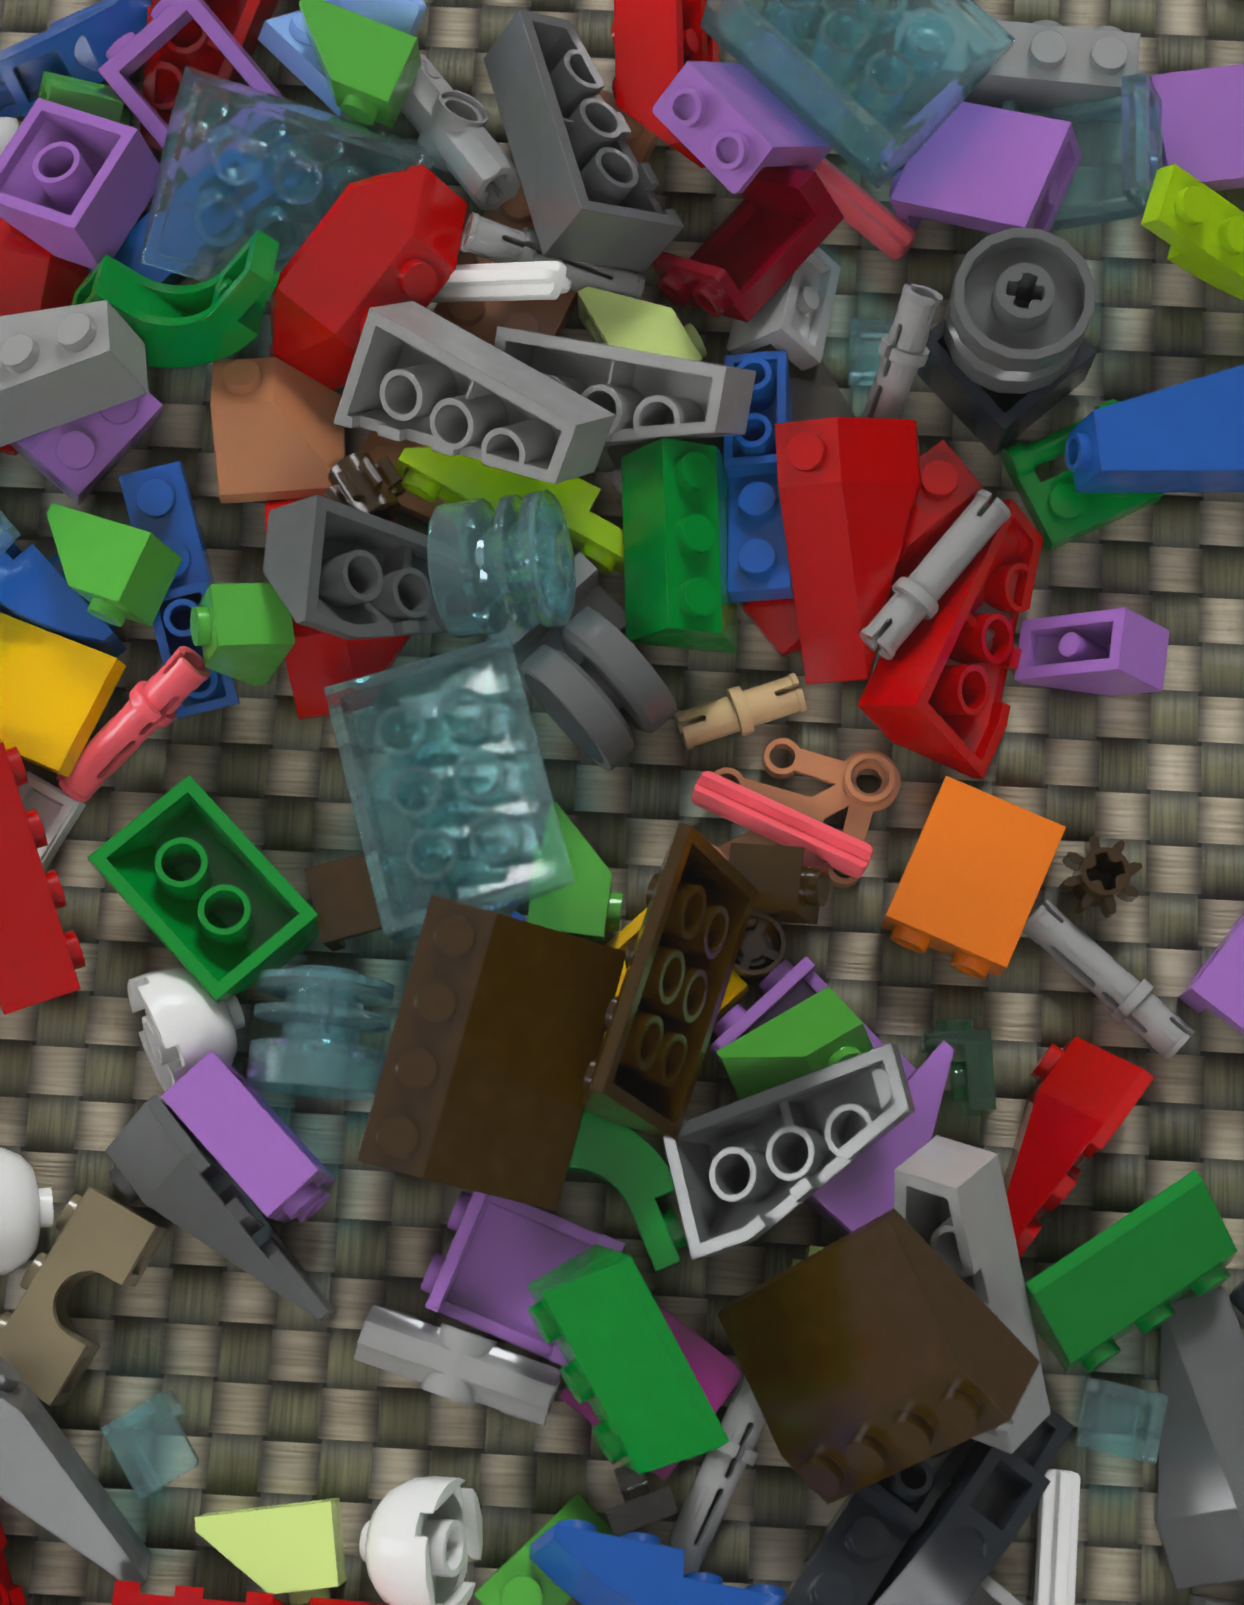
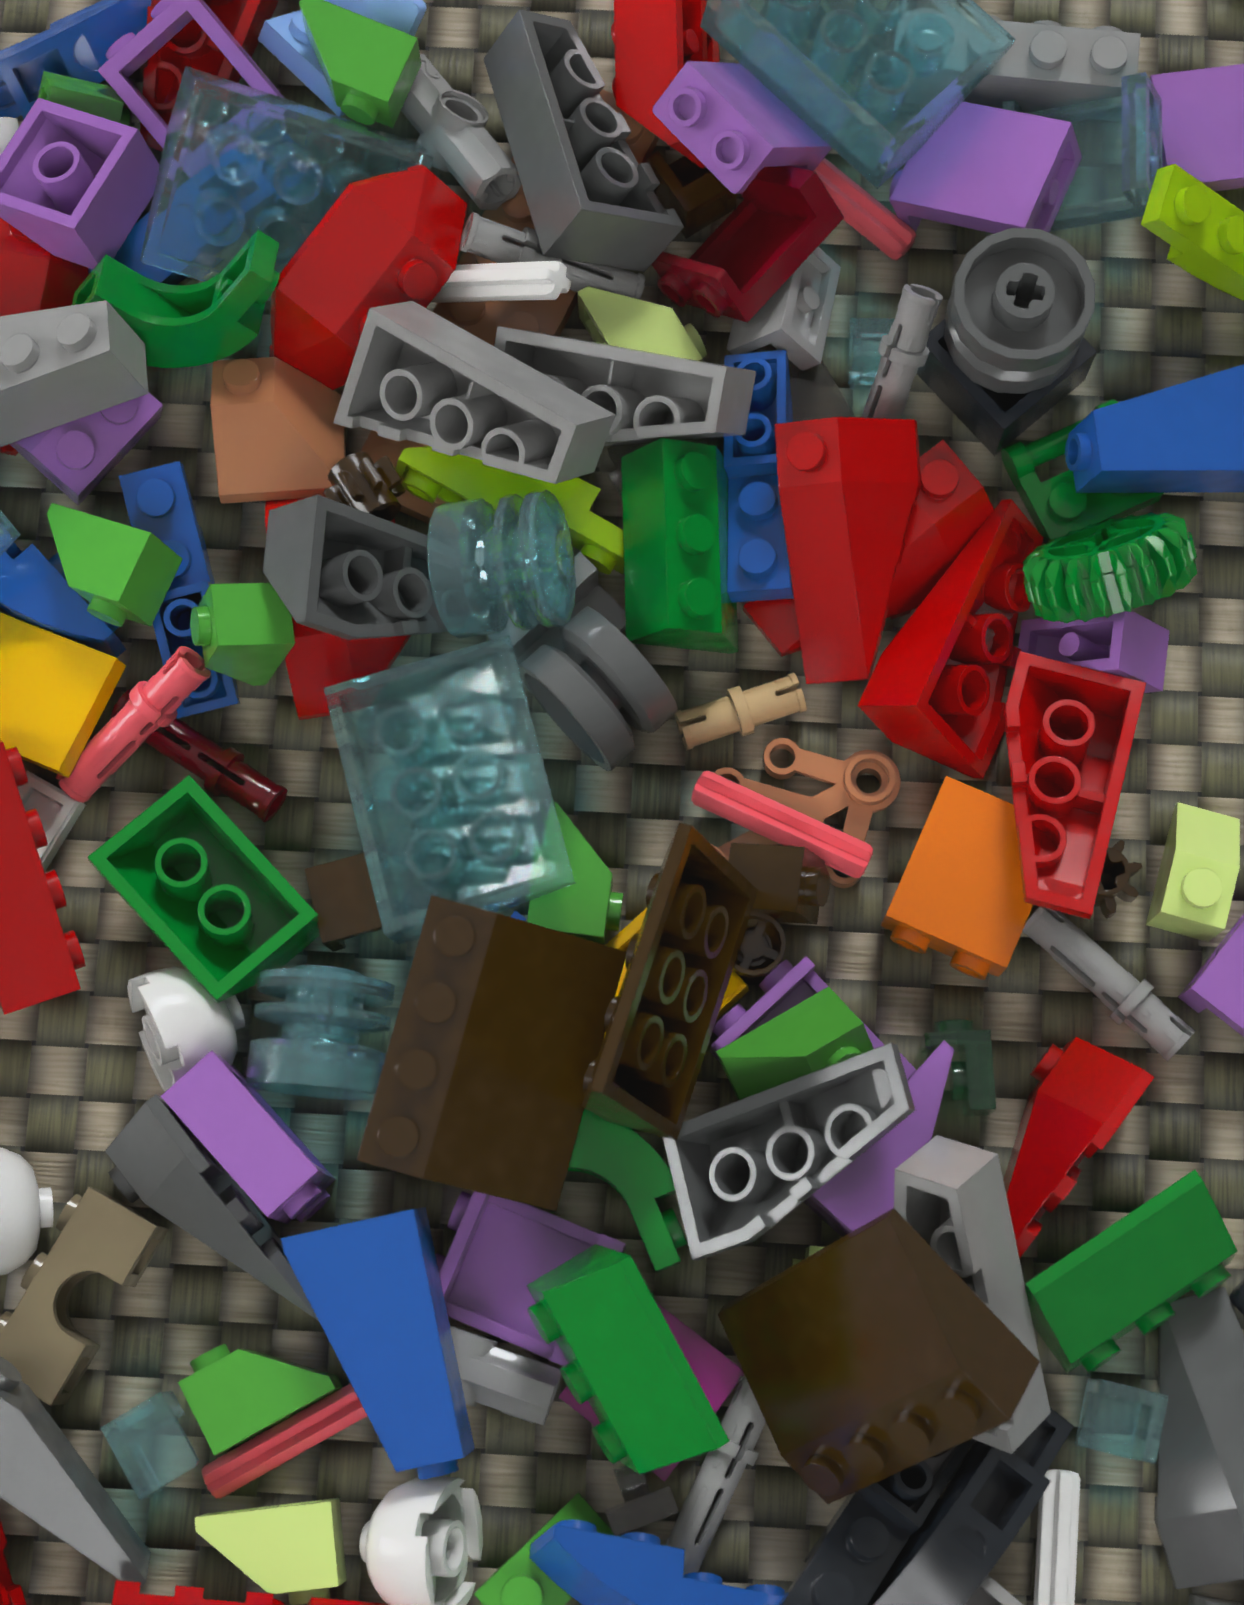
light grey pin [859,489,1011,660] -> none
none -> dark red pin [110,688,288,822]
none -> bright green slope [178,1344,343,1456]
none -> coral axle [201,1383,367,1499]
none -> blue slope [281,1207,475,1480]
none -> dark brown panel [647,152,737,239]
none -> red wedge [1004,651,1146,919]
none -> green gear [1023,512,1198,623]
none -> yellowish green slope [1146,802,1240,942]

